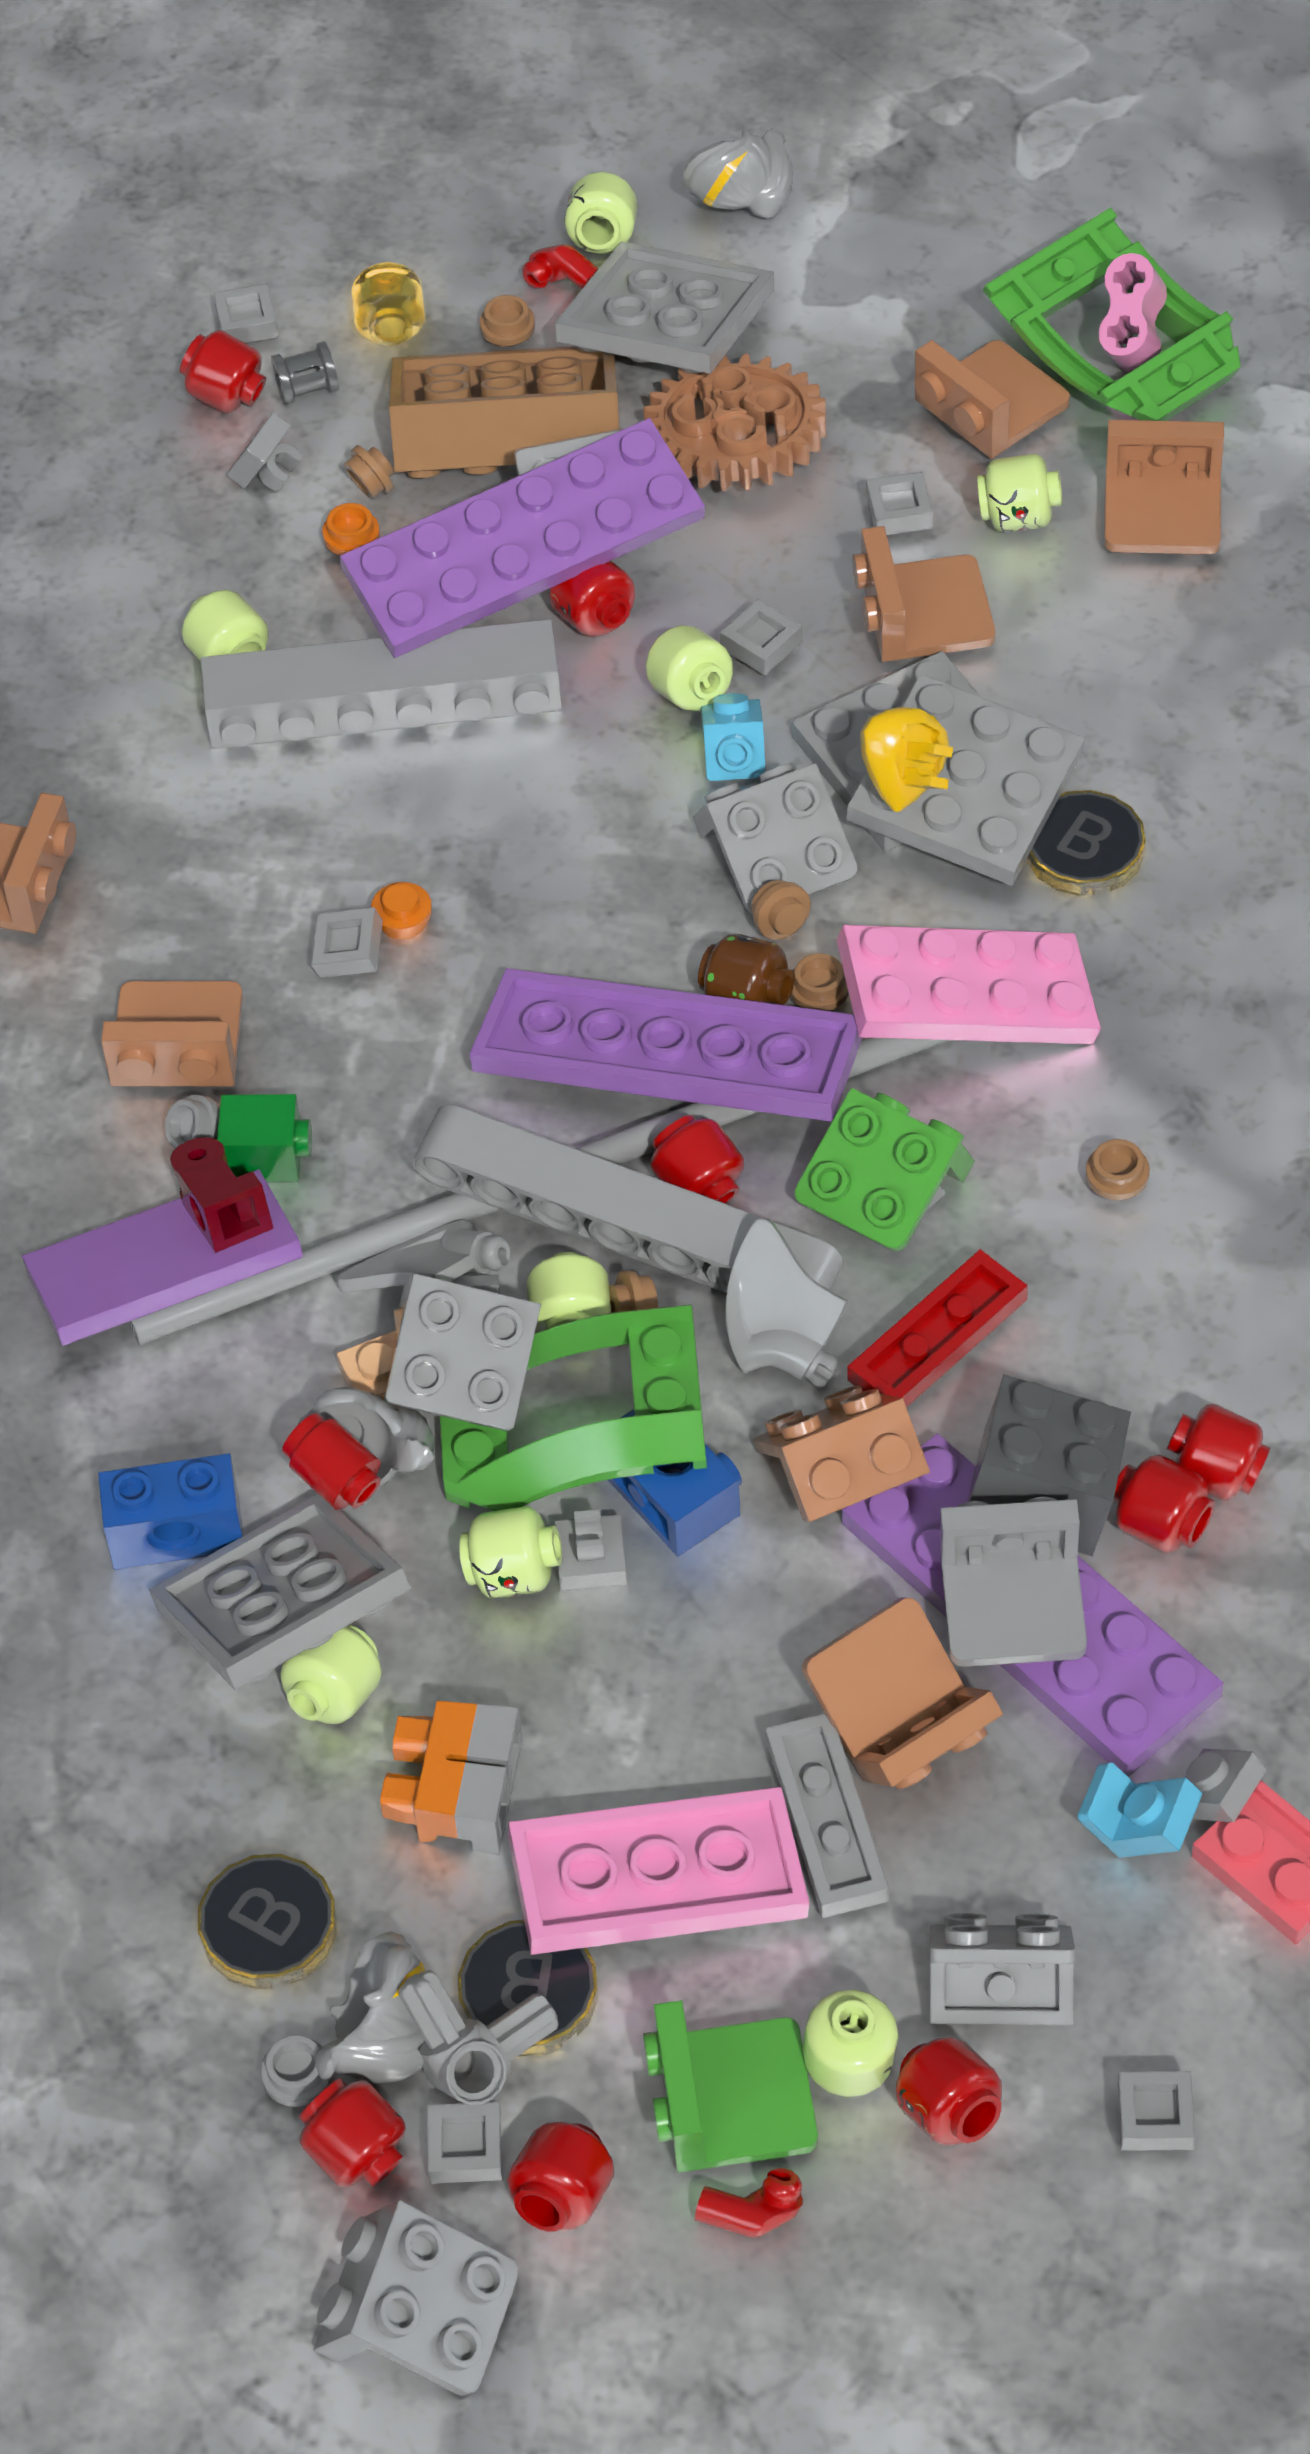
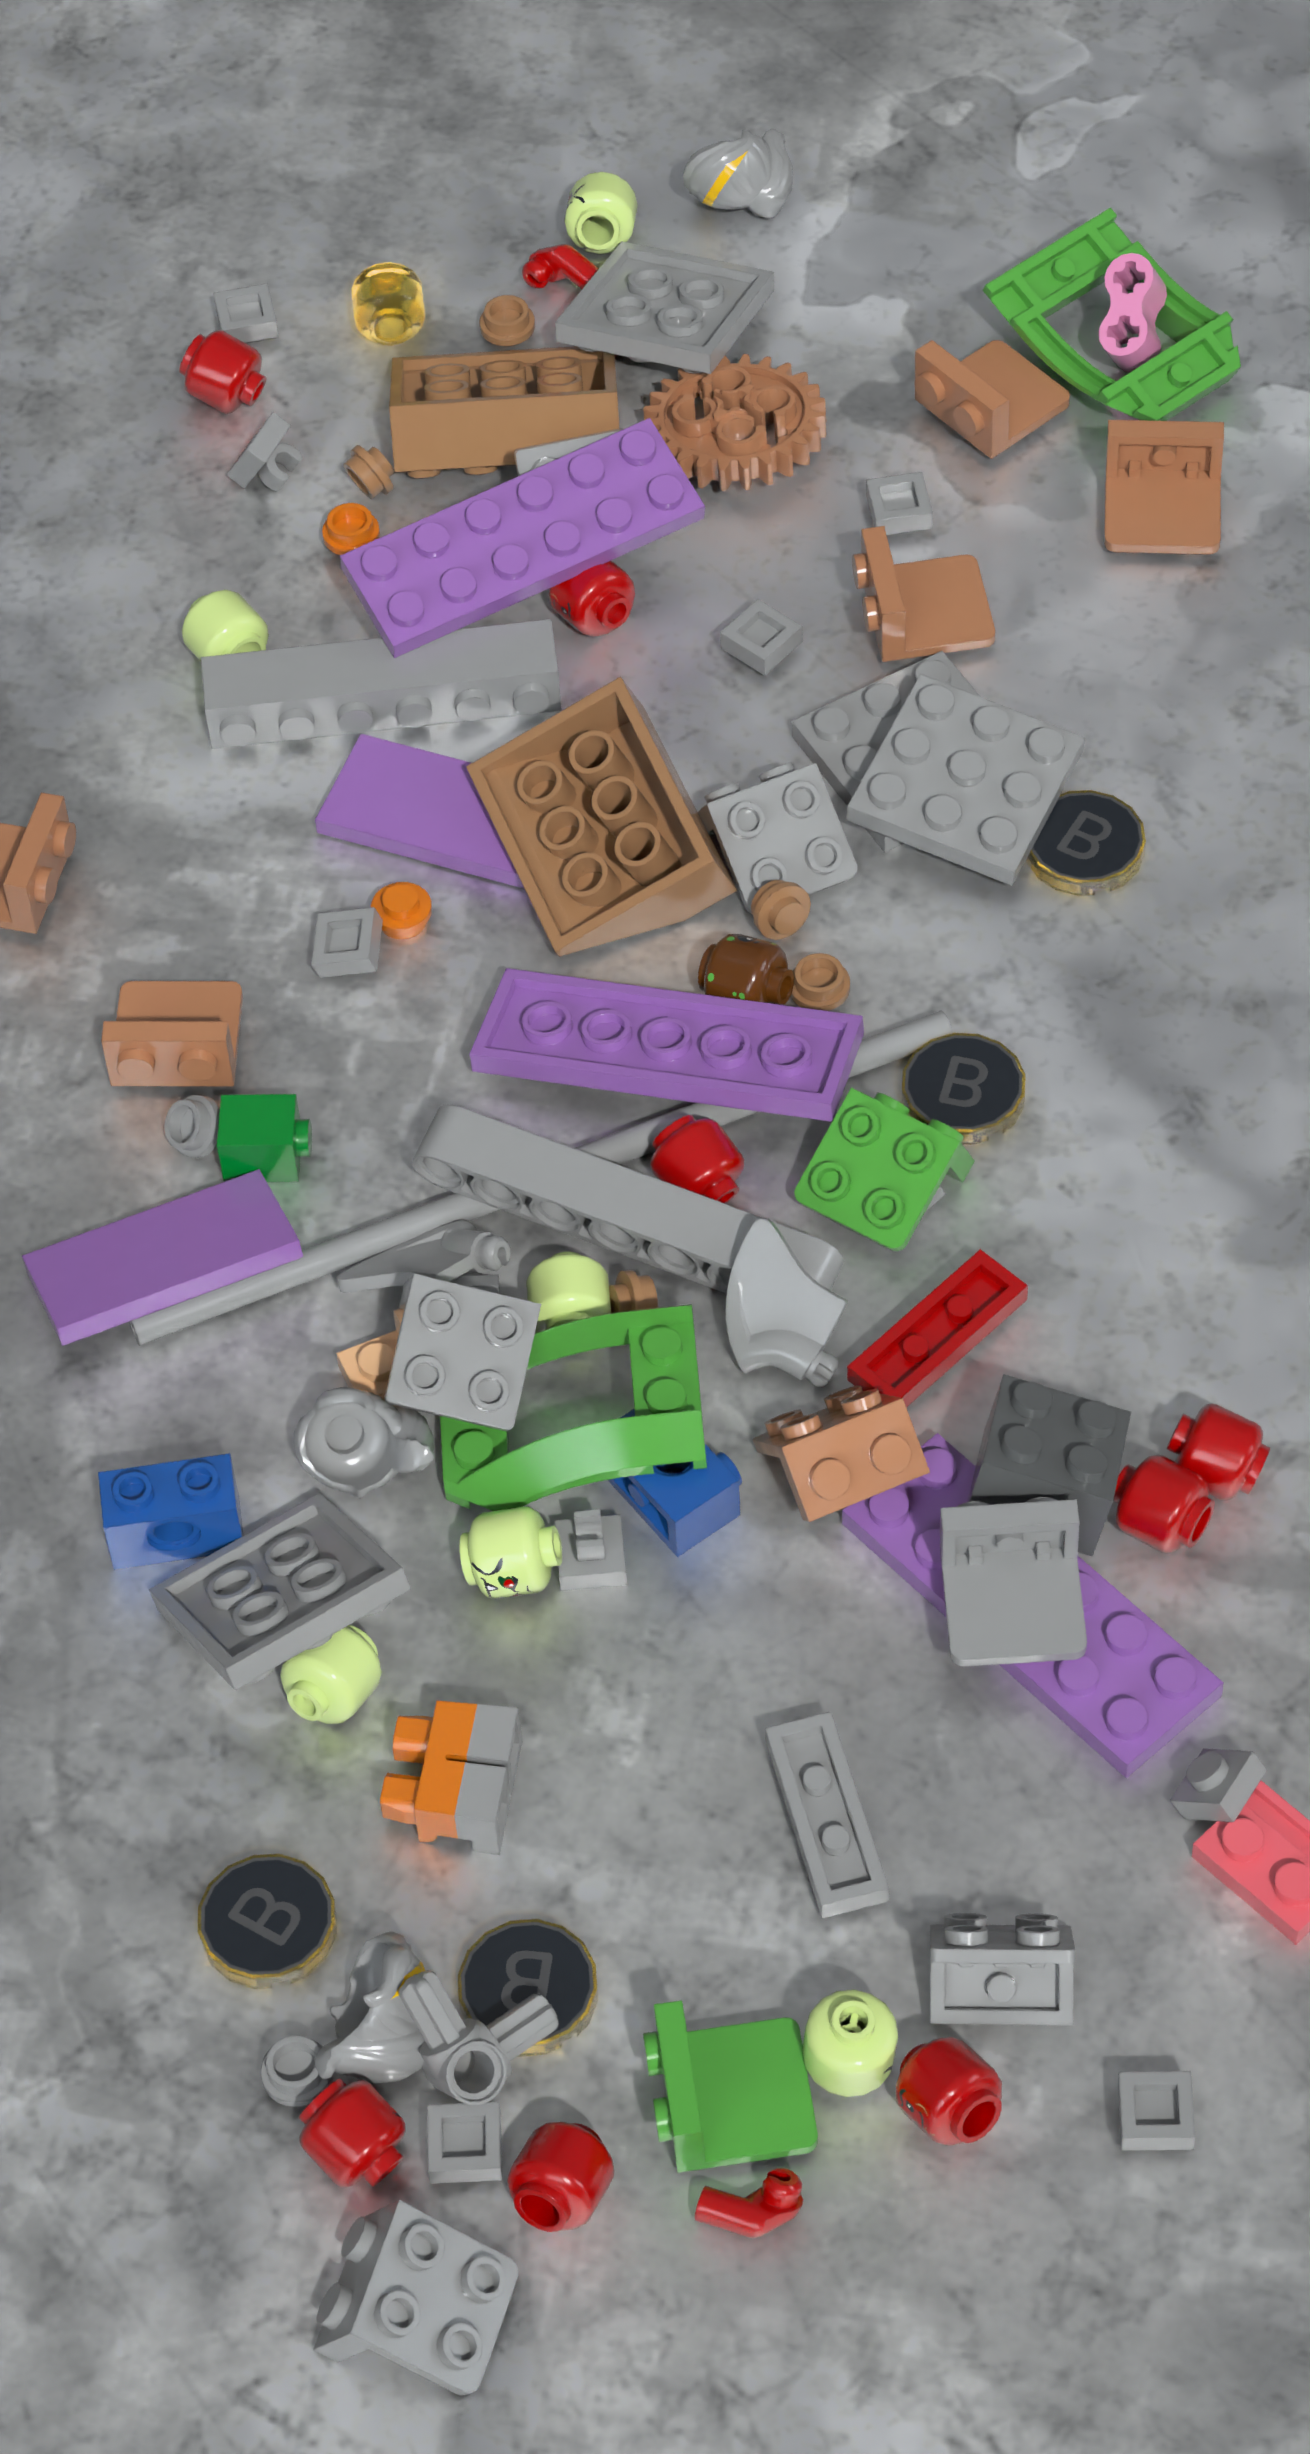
dark red leg [170,1137,274,1253] -> none
dark grey bush [271,341,339,405] -> none
red brick [282,1413,381,1510] -> none
bright pink plate [508,1787,809,1955] -> none
yellowish green head [646,625,733,711] -> none
medium azure bracket [701,693,766,781] -> none
nougat bracket [802,1597,1003,1789] -> none
bright pink plate [836,925,1101,1044] -> none
yellow piece [860,707,953,812] -> none
yellowish green head [977,454,1063,533] -> none
medium azure bracket [1078,1763,1203,1858] -> none
medium nougat plate [1086,1139,1150,1200] -> none
none -> medium lavender tile [315,734,525,889]
none -> medium nougat slope [466,676,737,957]
none -> black tile [902,1033,1026,1145]

